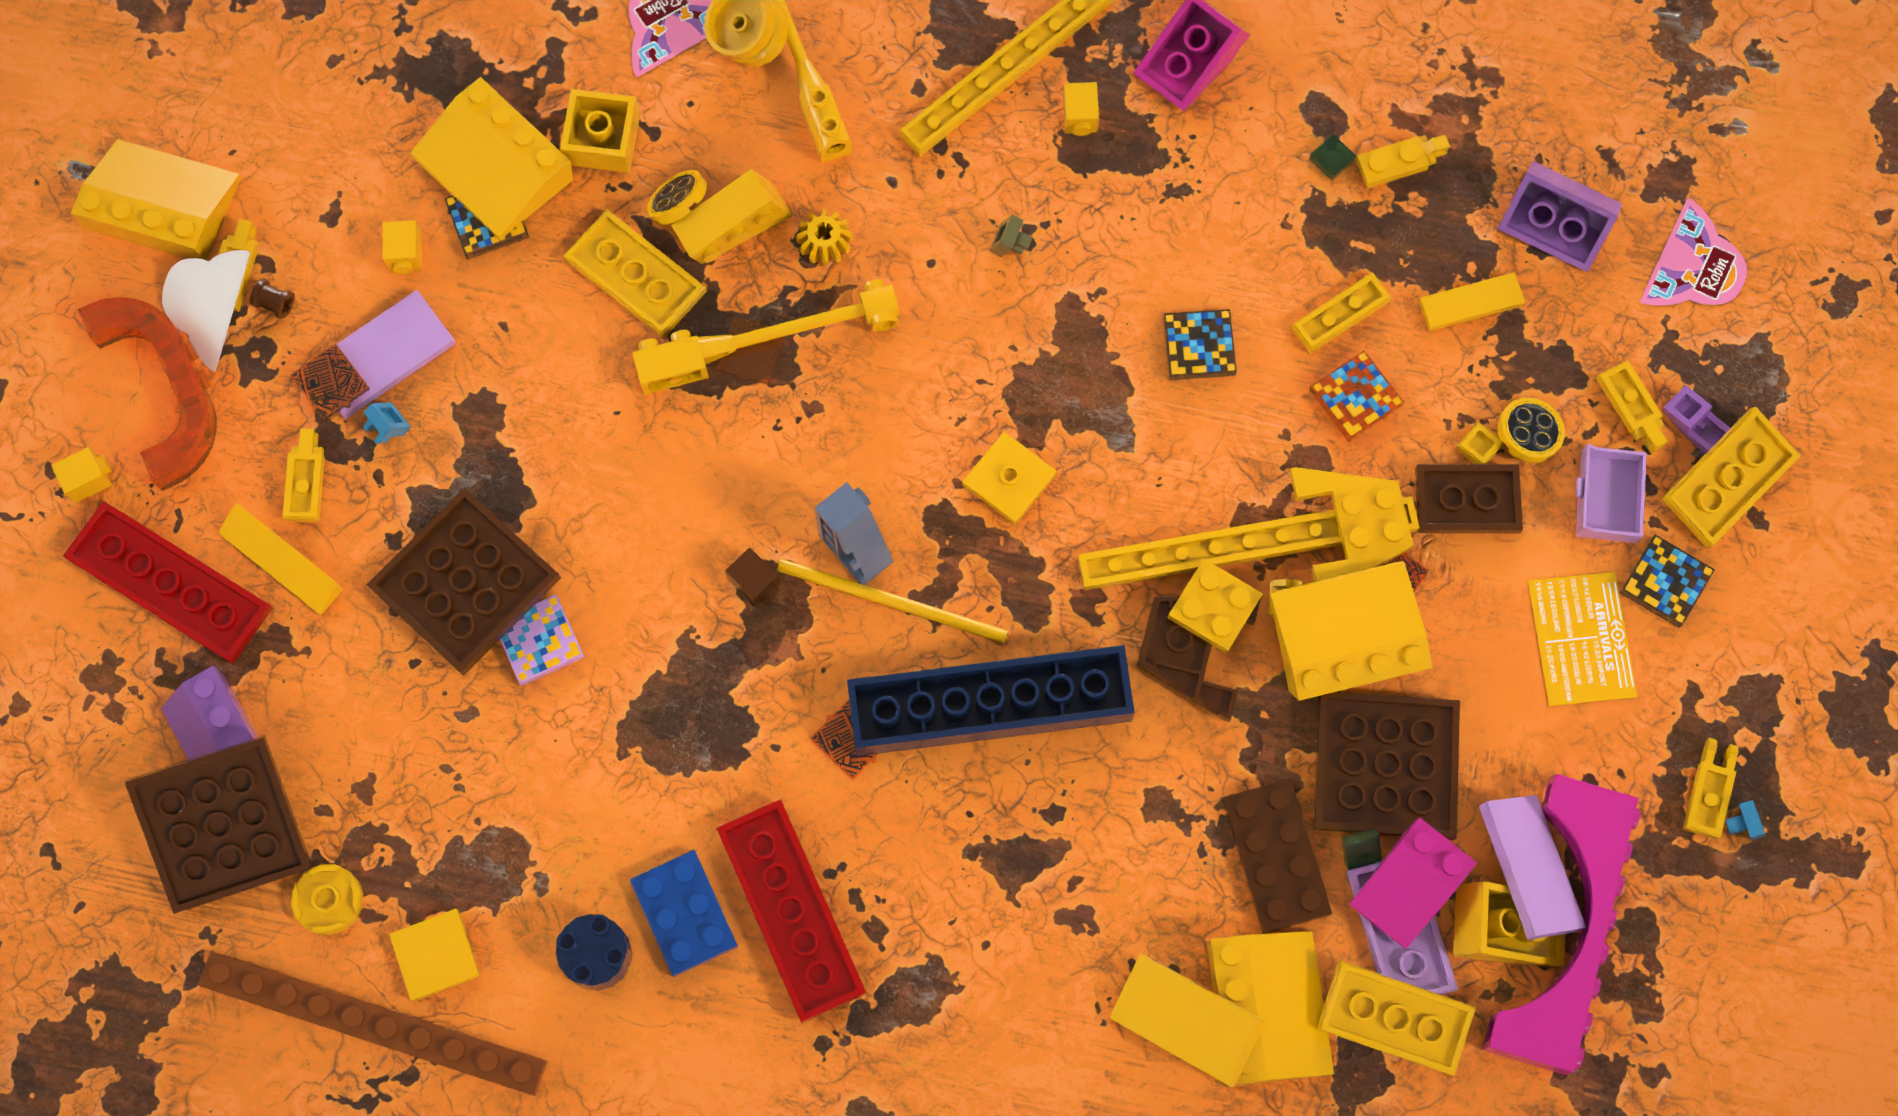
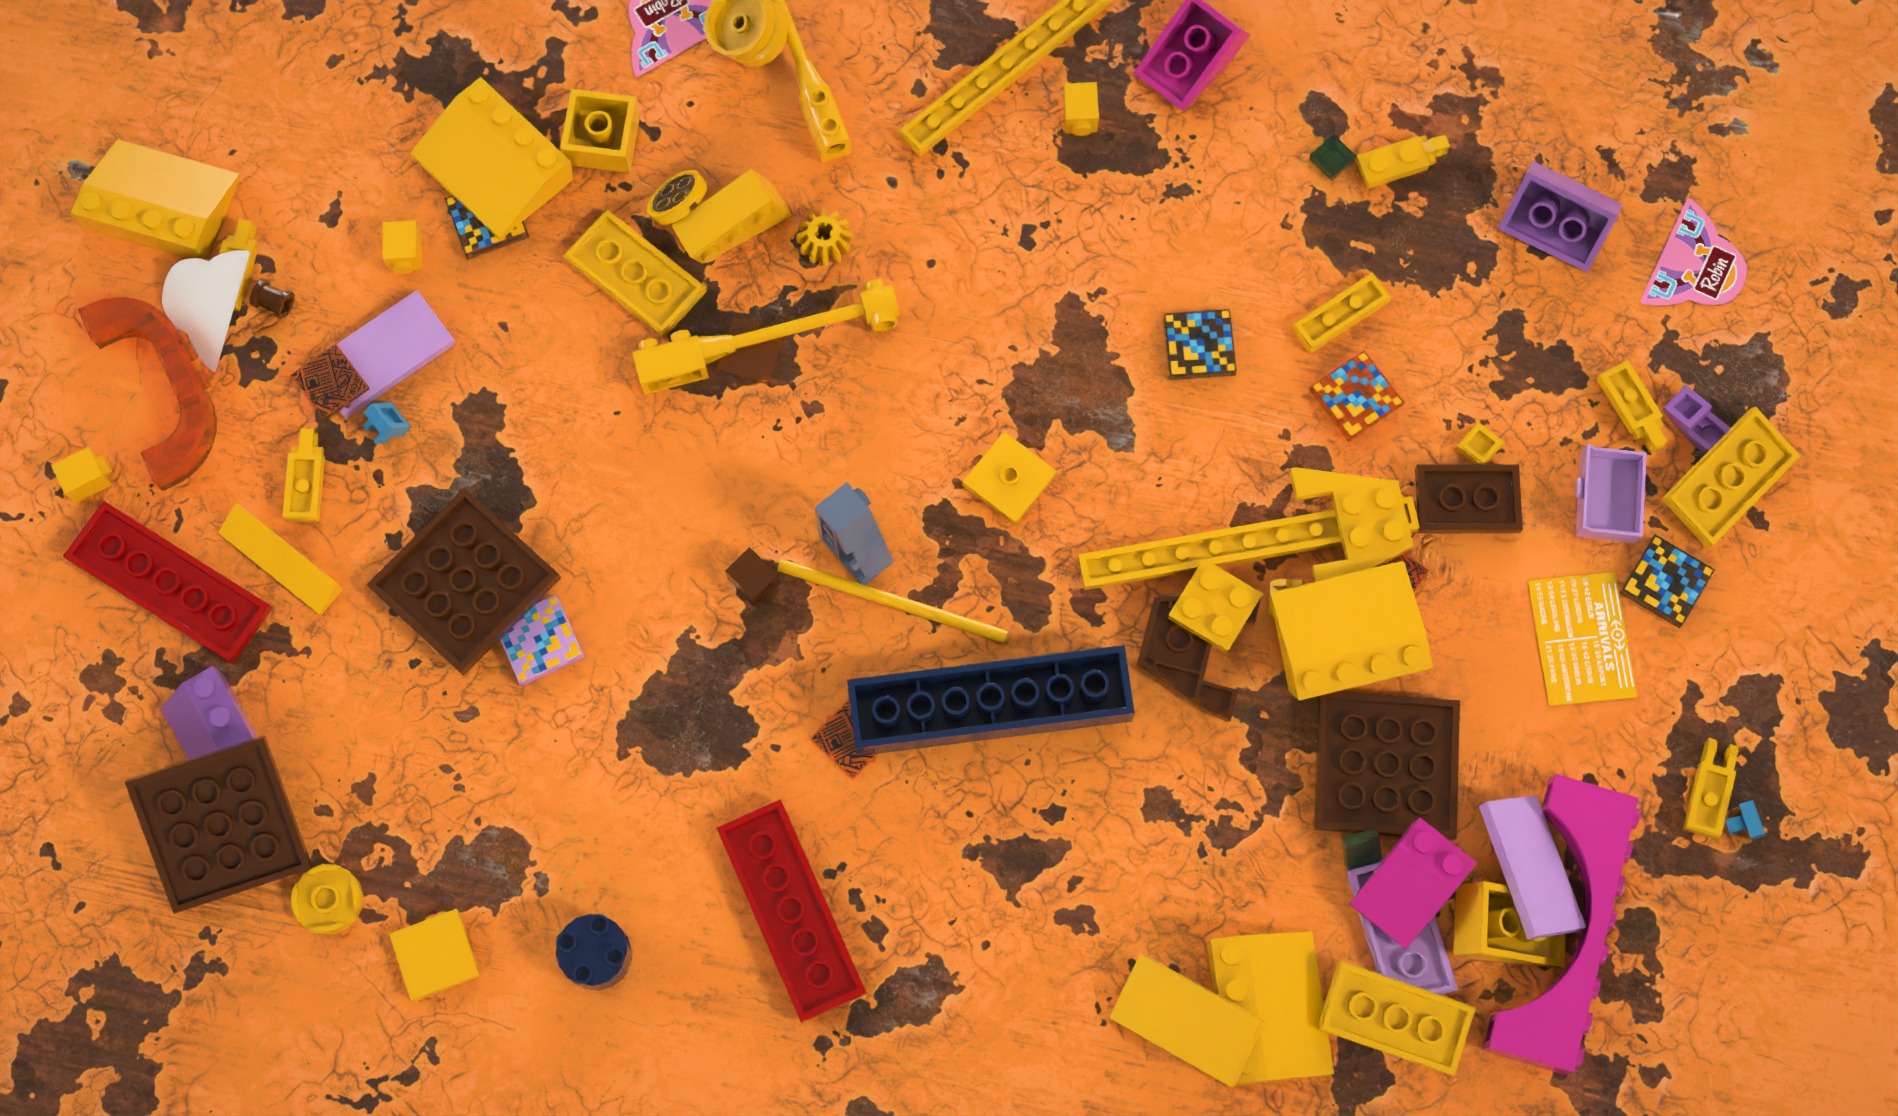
dark orange plate [198,952,547,1096] -> none
blue plate [630,850,738,977] -> none
olive tile [989,215,1032,257] -> none
reddish brown plate [1222,779,1332,934] -> none
yellow tile [1419,272,1525,332] -> none
tile [1497,397,1565,463] -> none

